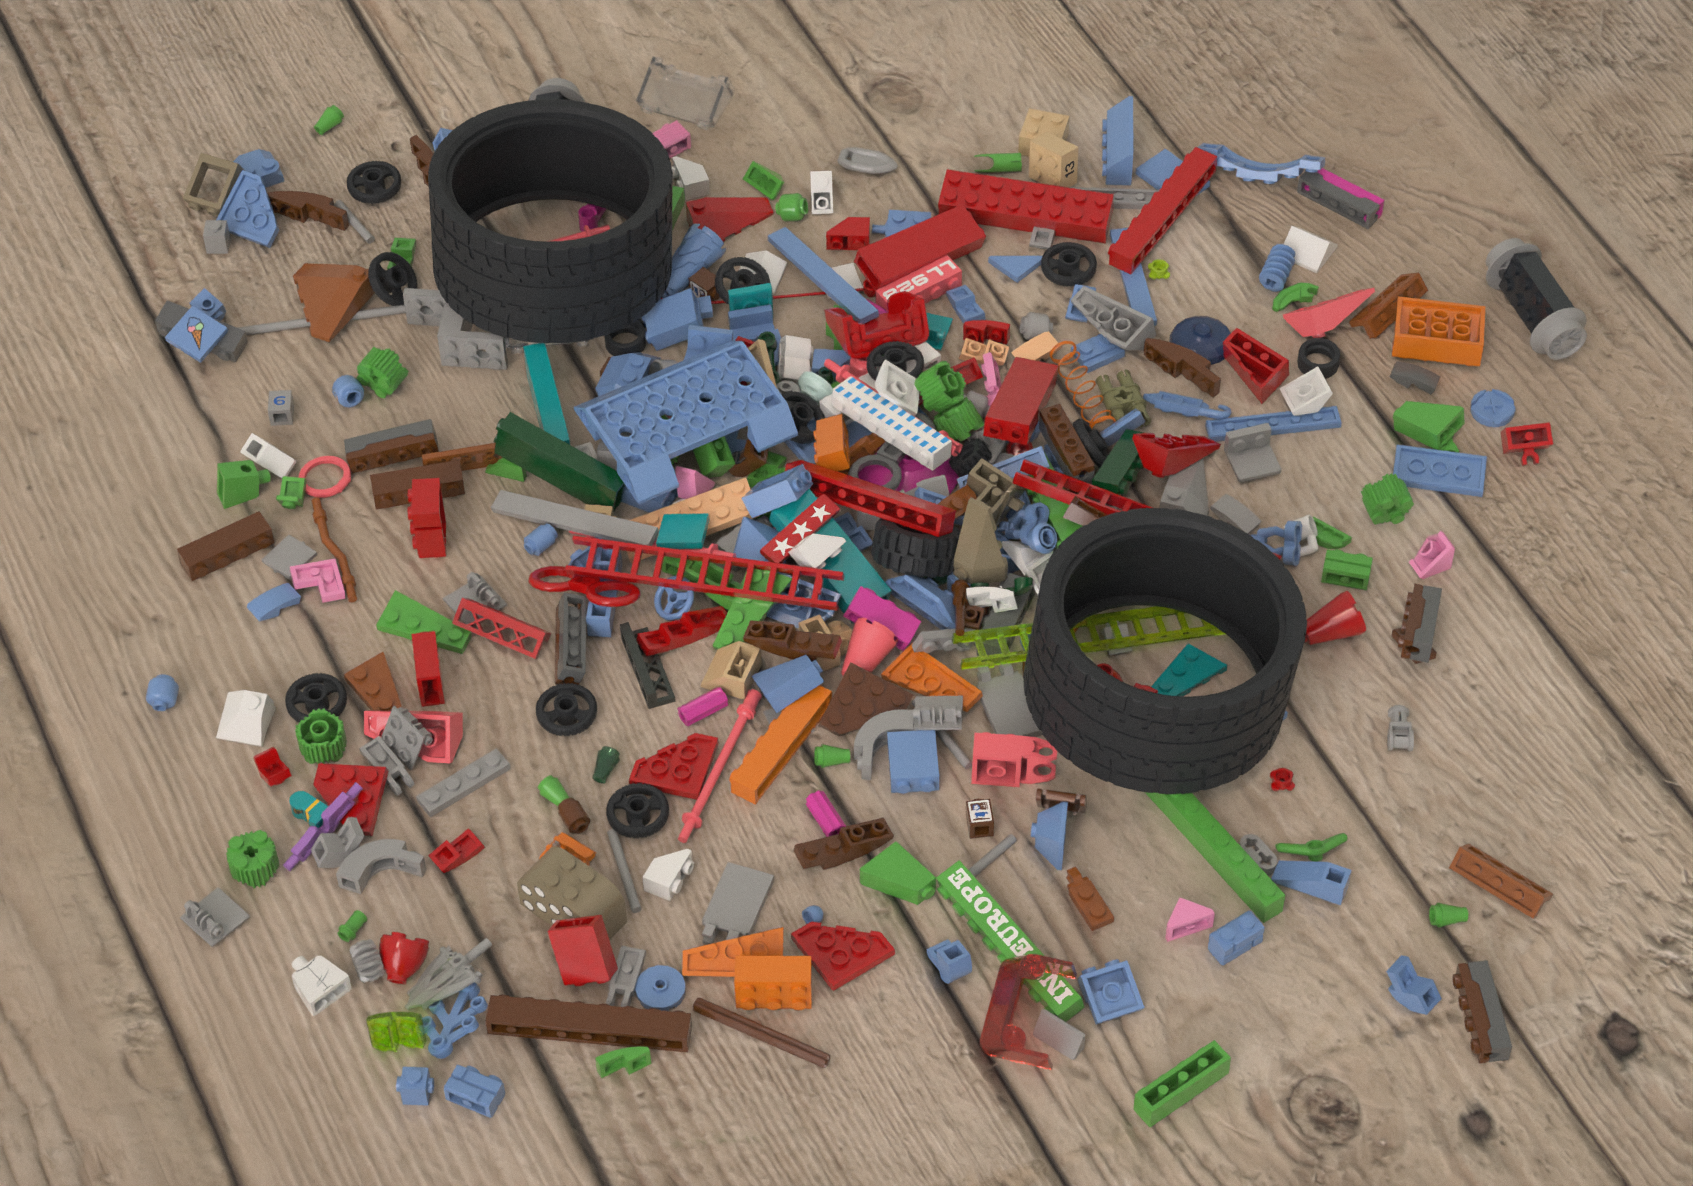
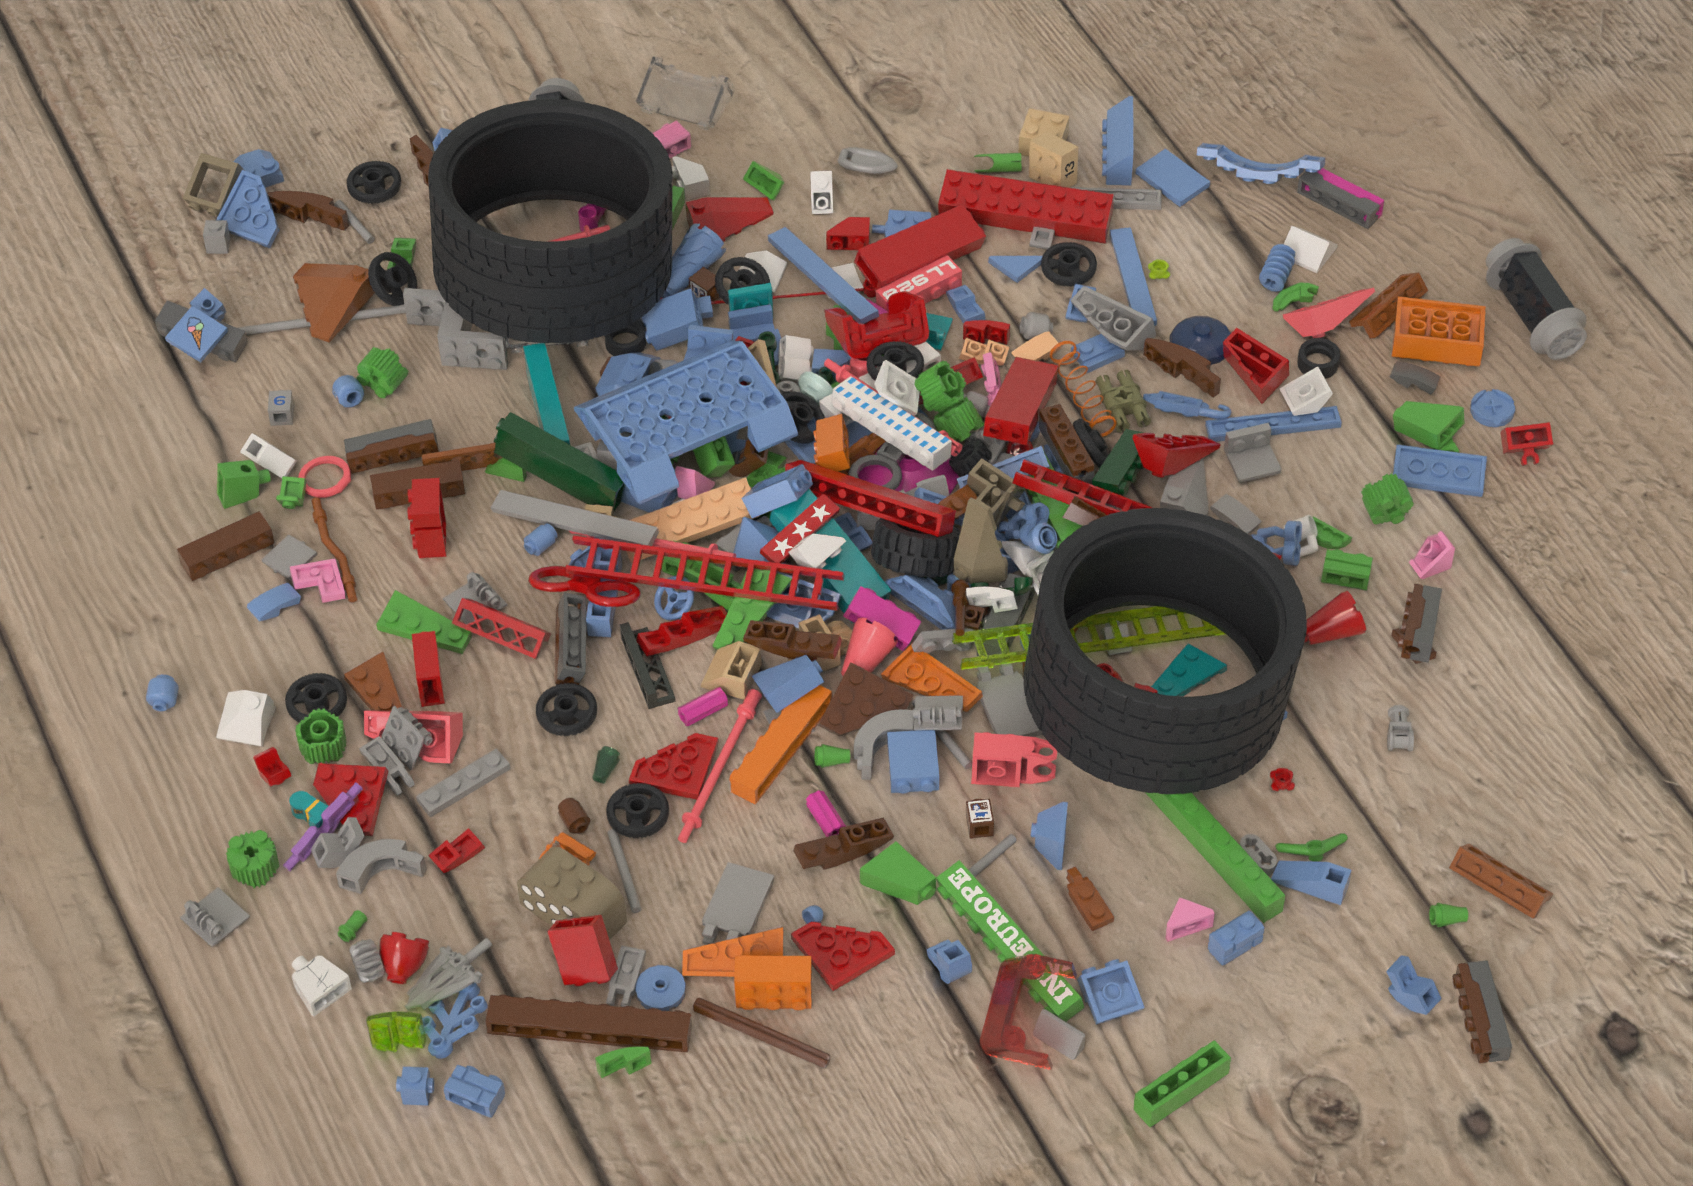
bright green cone [314,105,344,135] -> none
bright green cone [538,775,570,806] -> none
white slope [643,849,694,901] -> none
teal tile [656,513,710,549] -> none
bright green head [775,193,808,222] -> none
reddish brown container [1036,788,1087,816] -> none
medium blue slope [1100,408,1145,446] -> none
red brick [1108,147,1218,274] -> none

